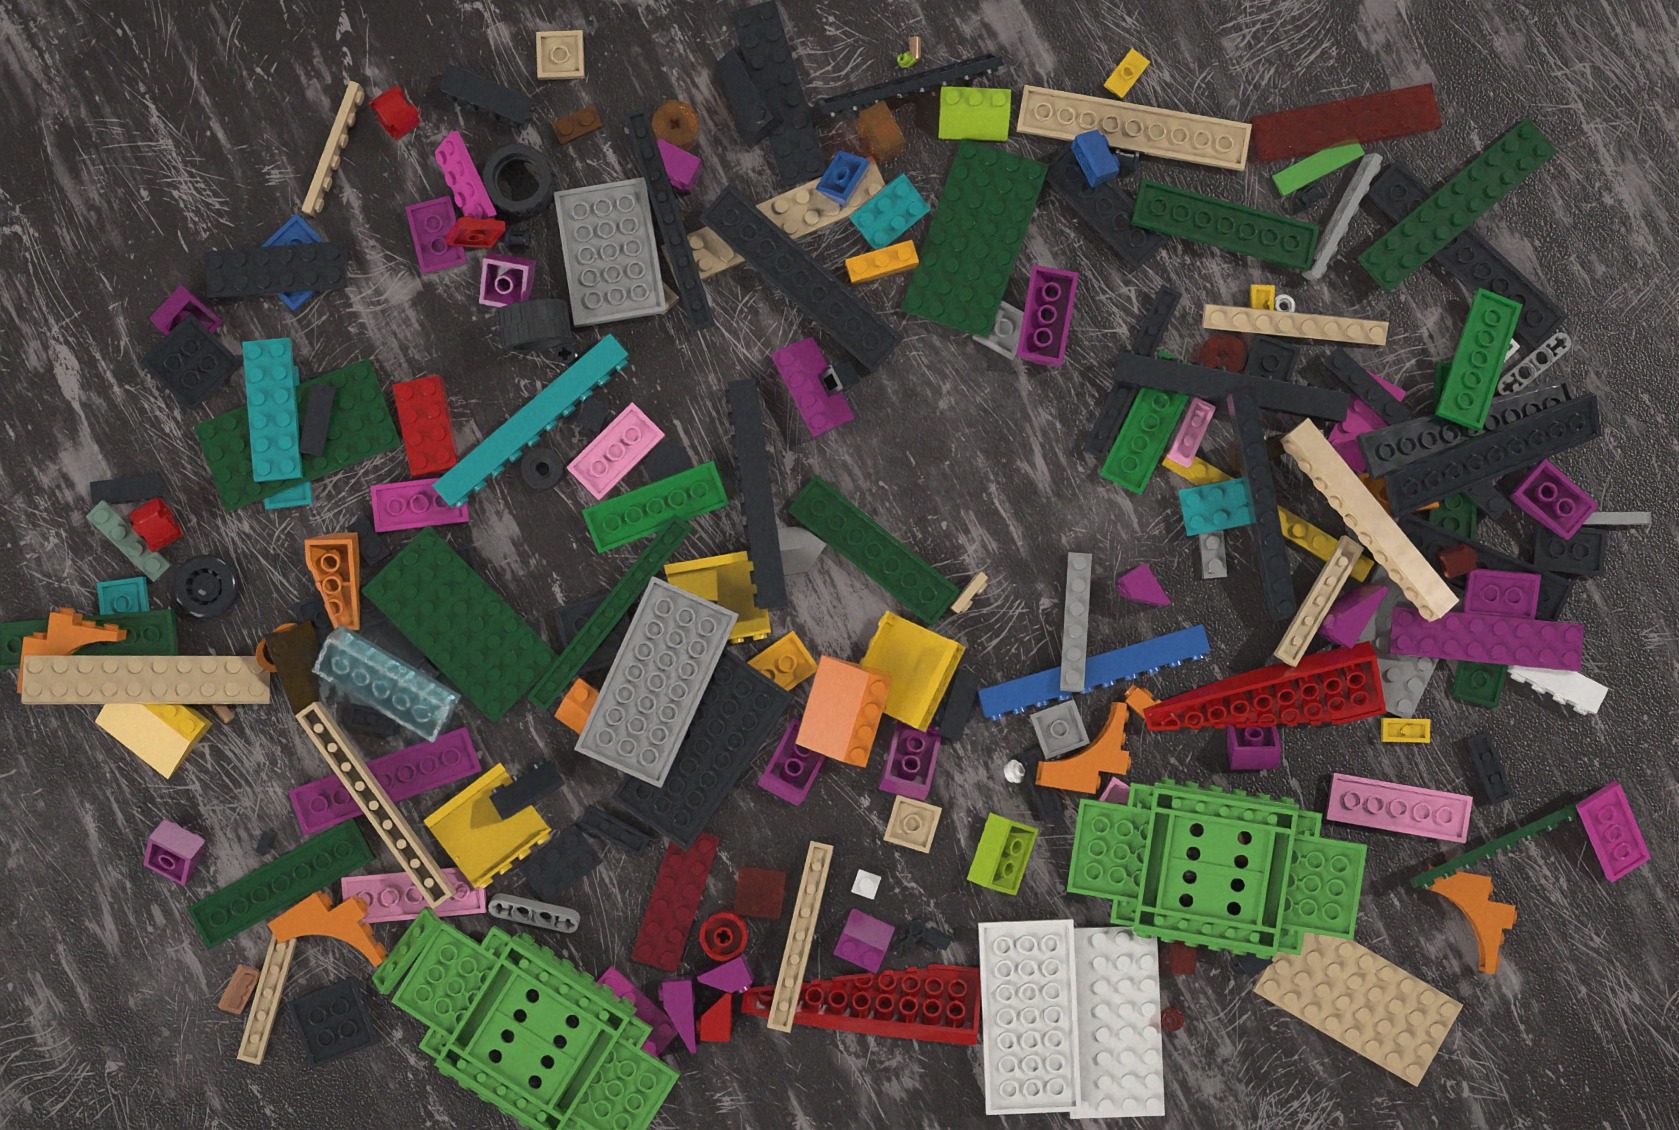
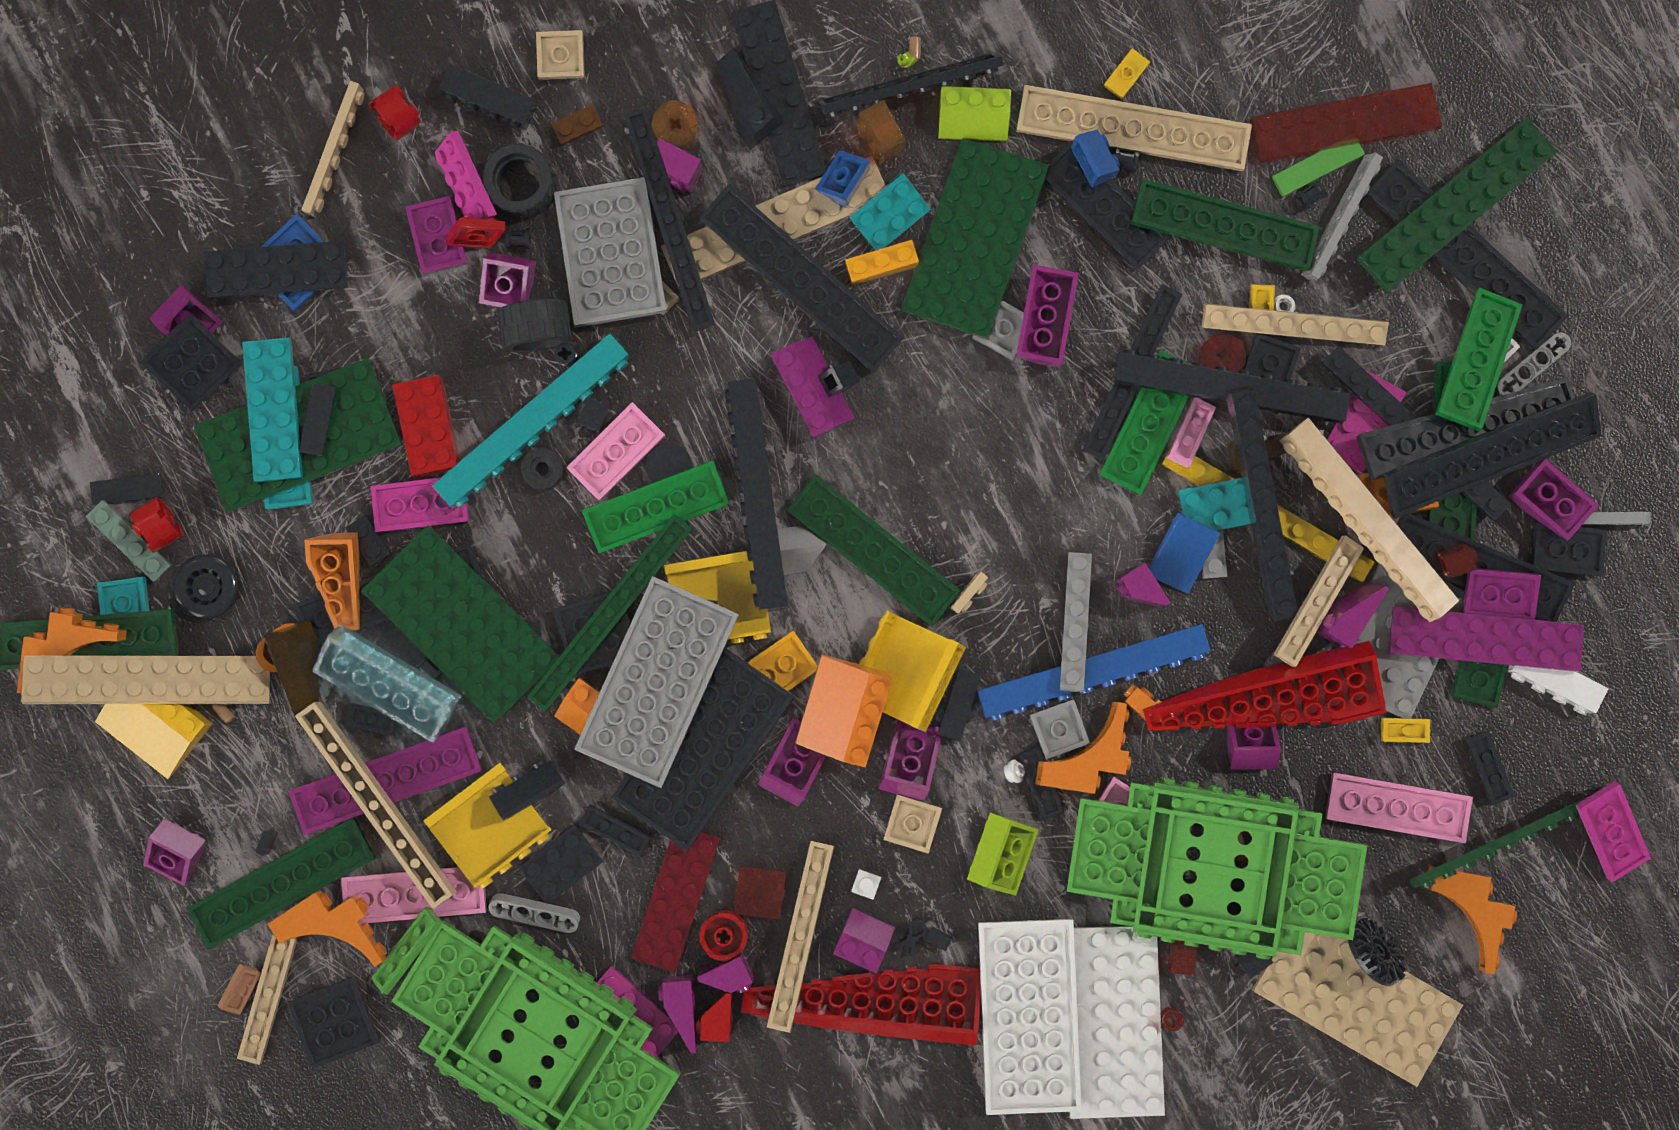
none -> blue piece [1148,512,1221,594]
none -> black wheel [1347,917,1407,986]

